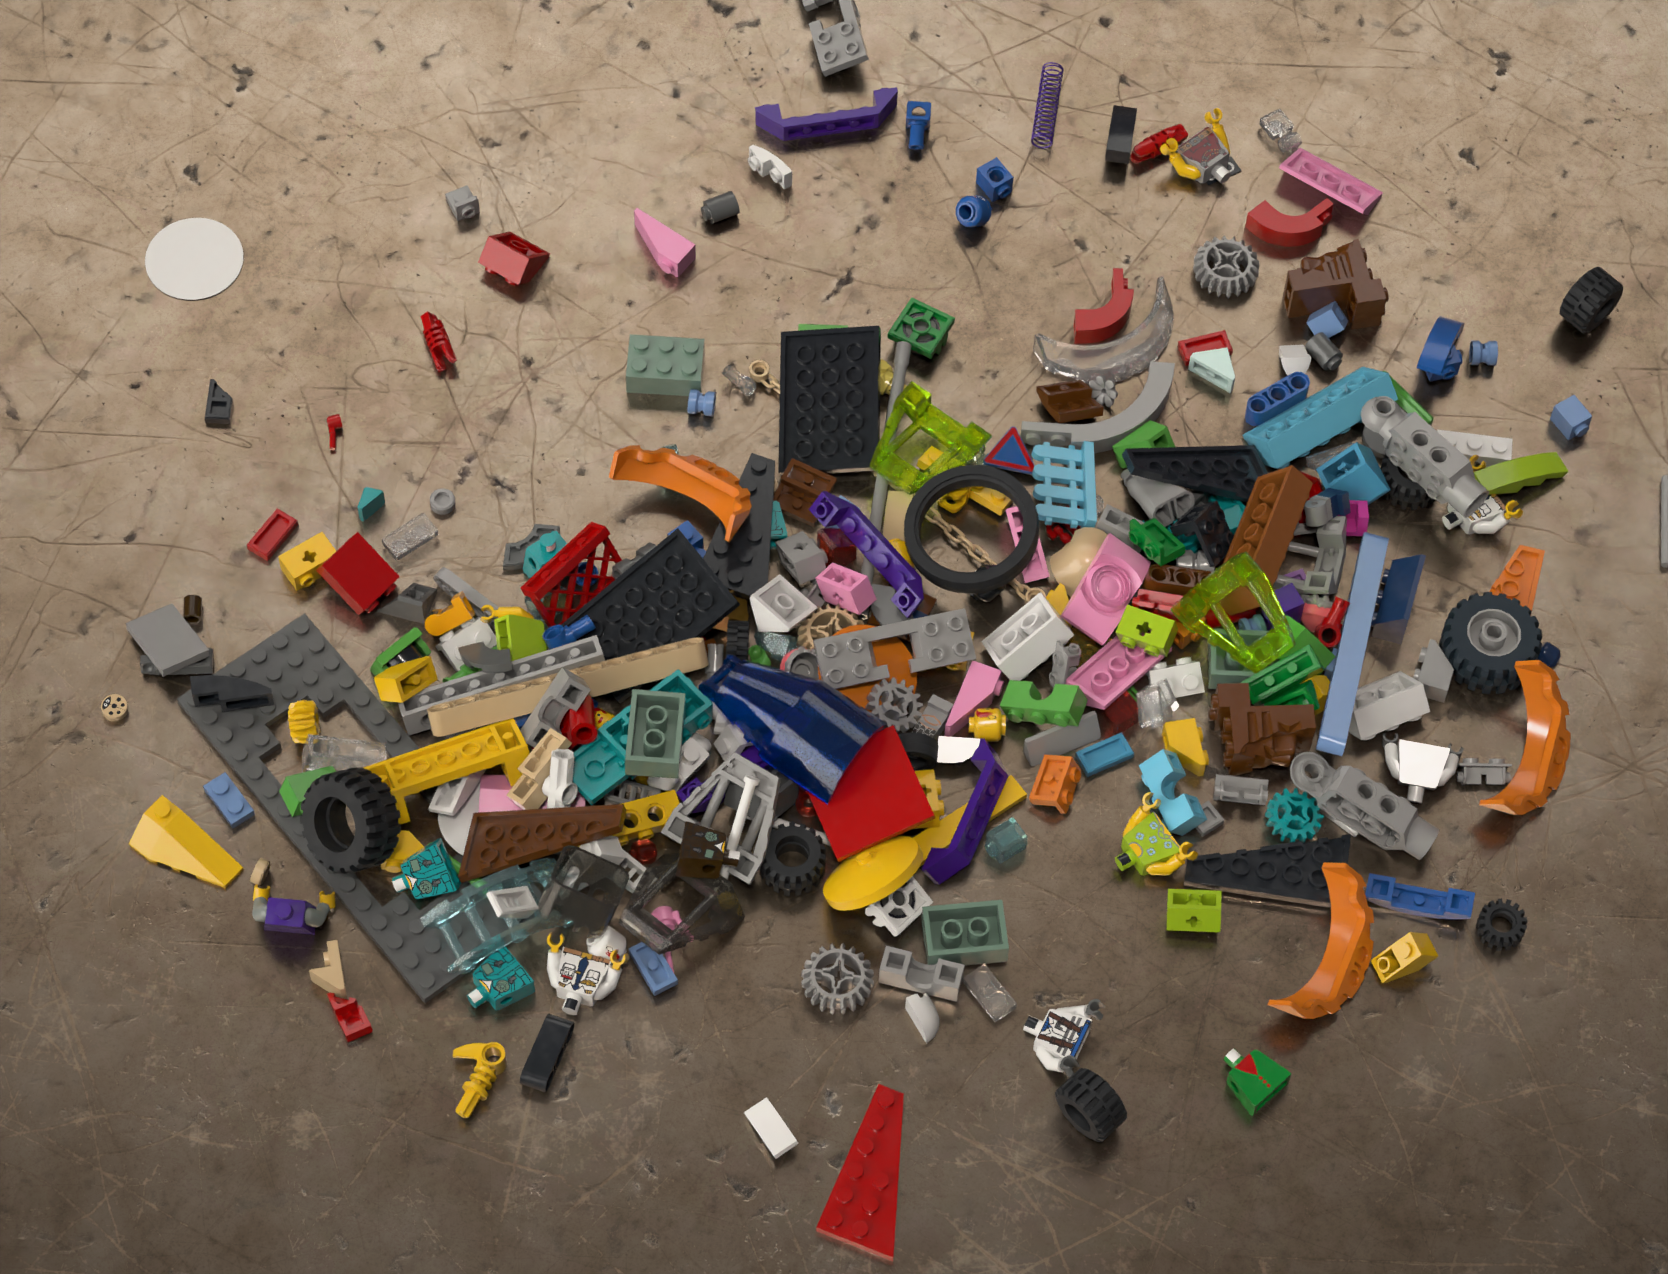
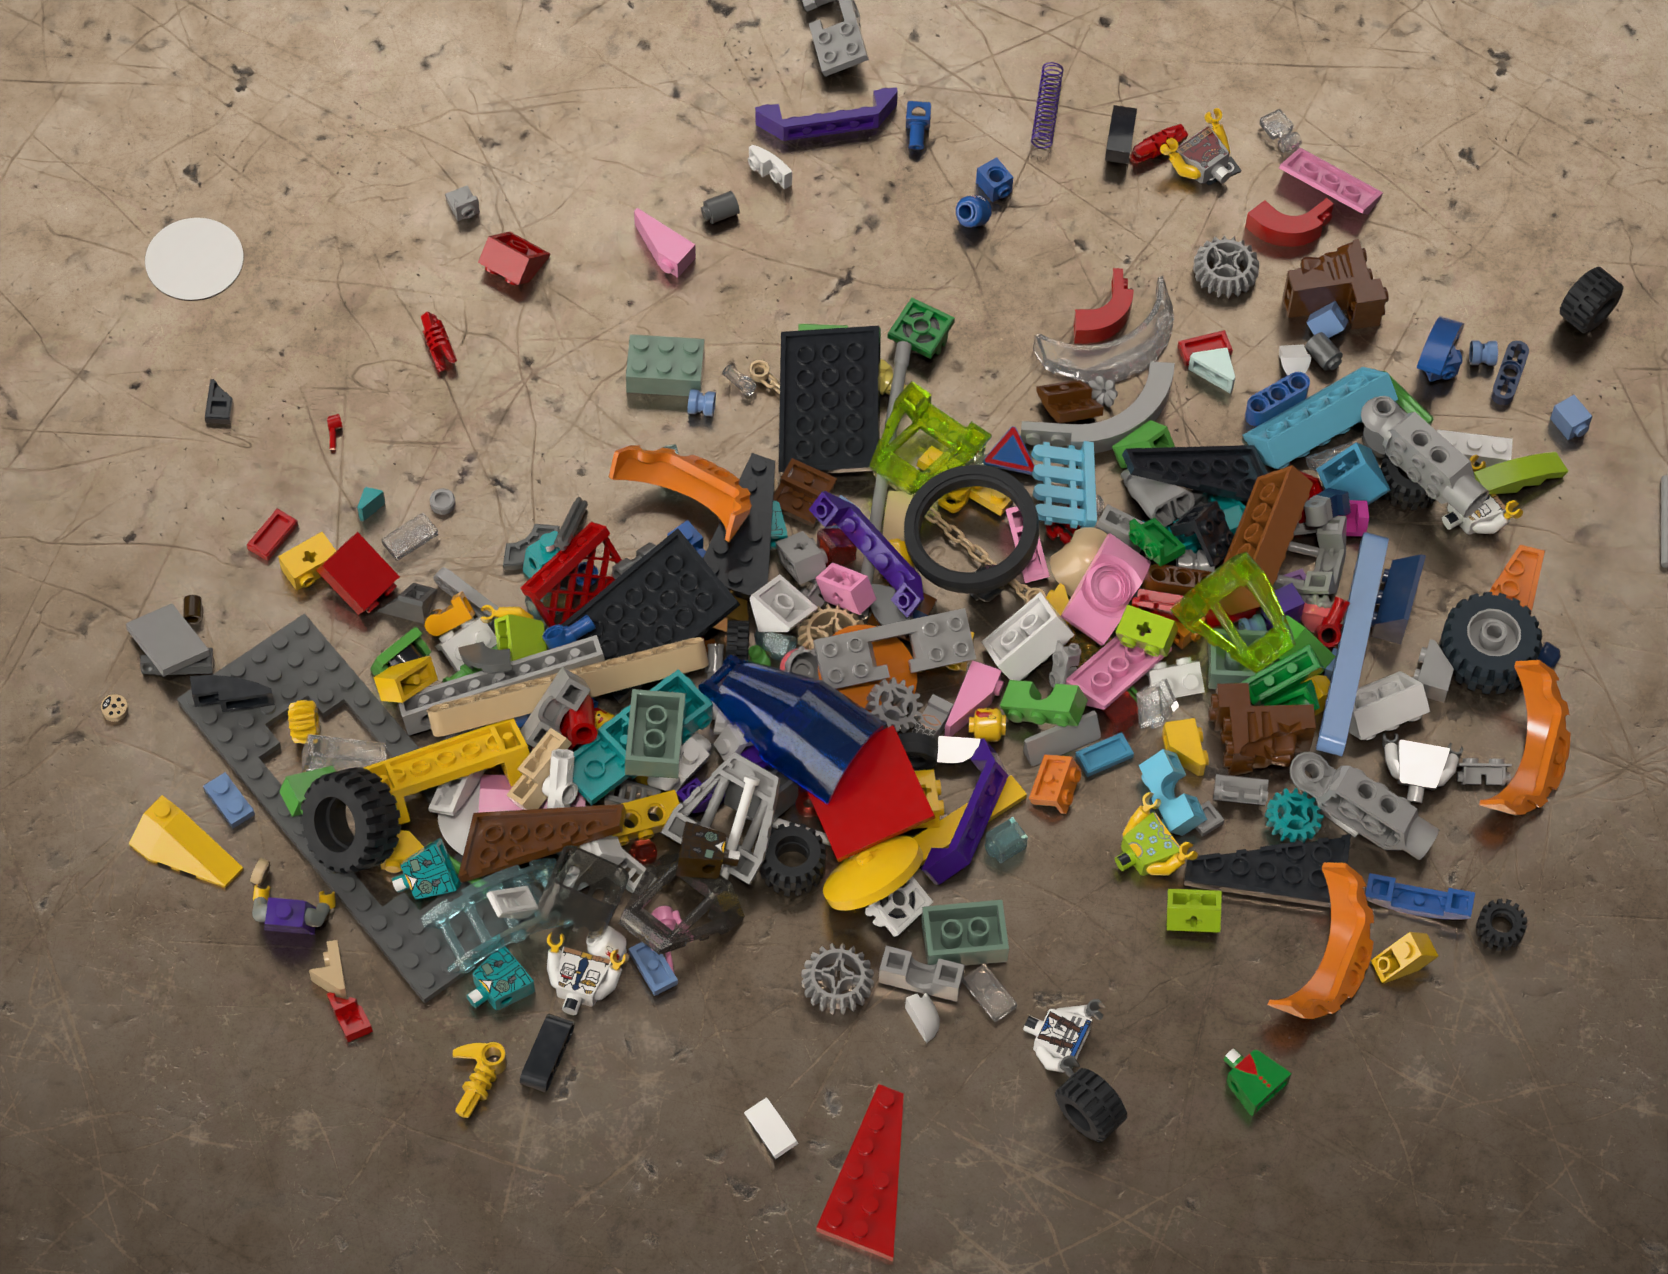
none -> dark grey axle [554,497,588,551]
none -> dark blue beam [1491,341,1529,405]

